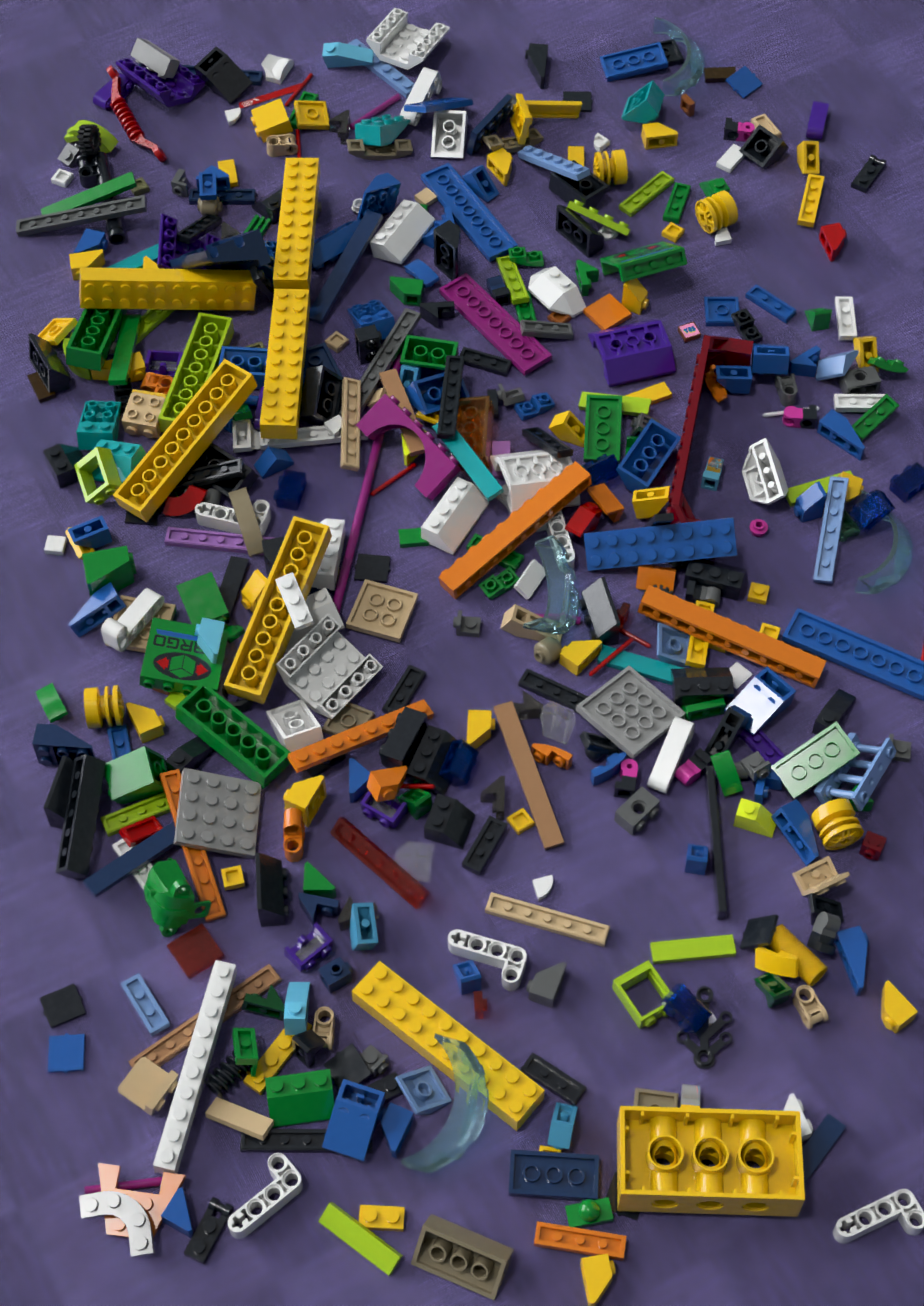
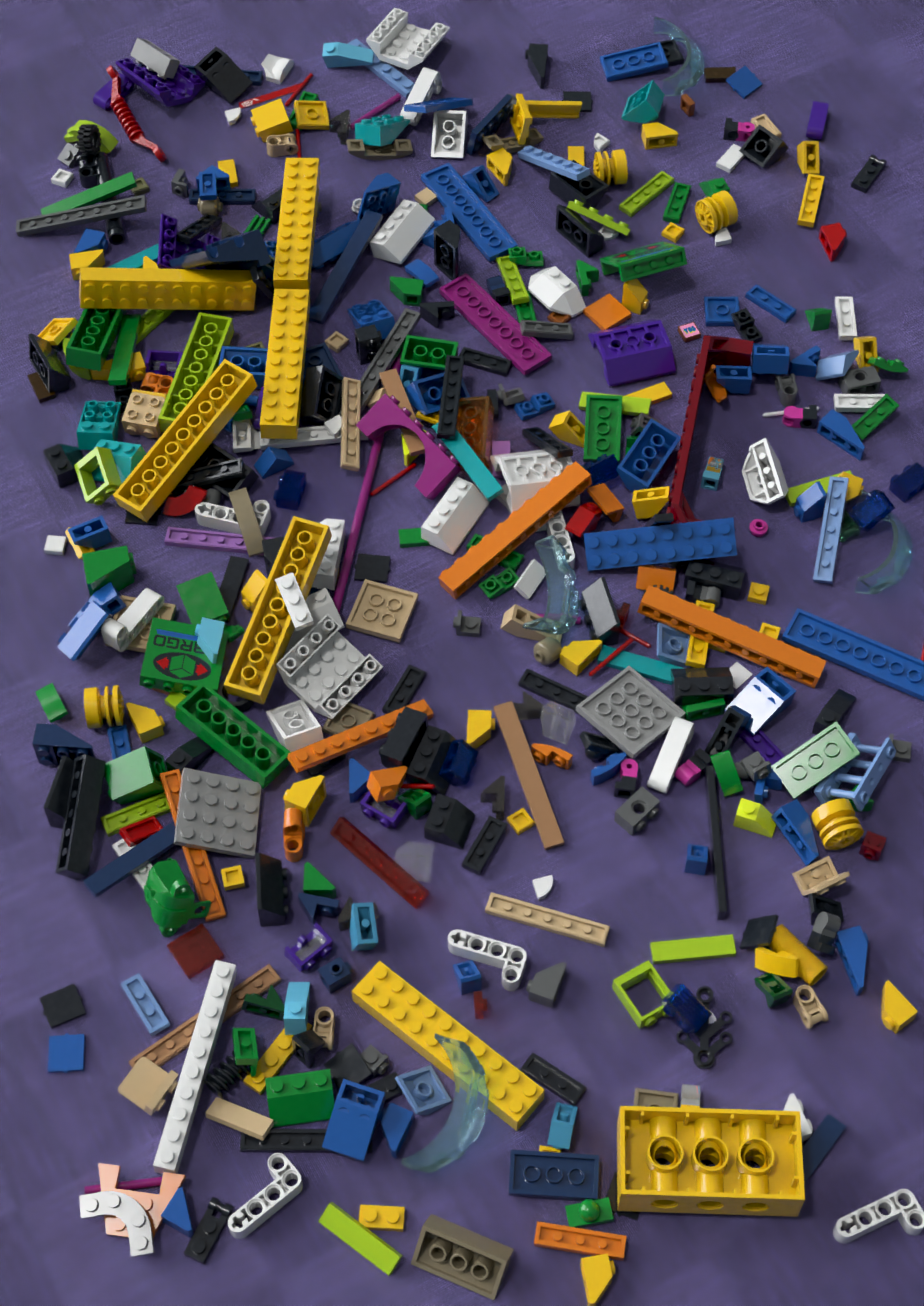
none -> slope [58,601,113,661]

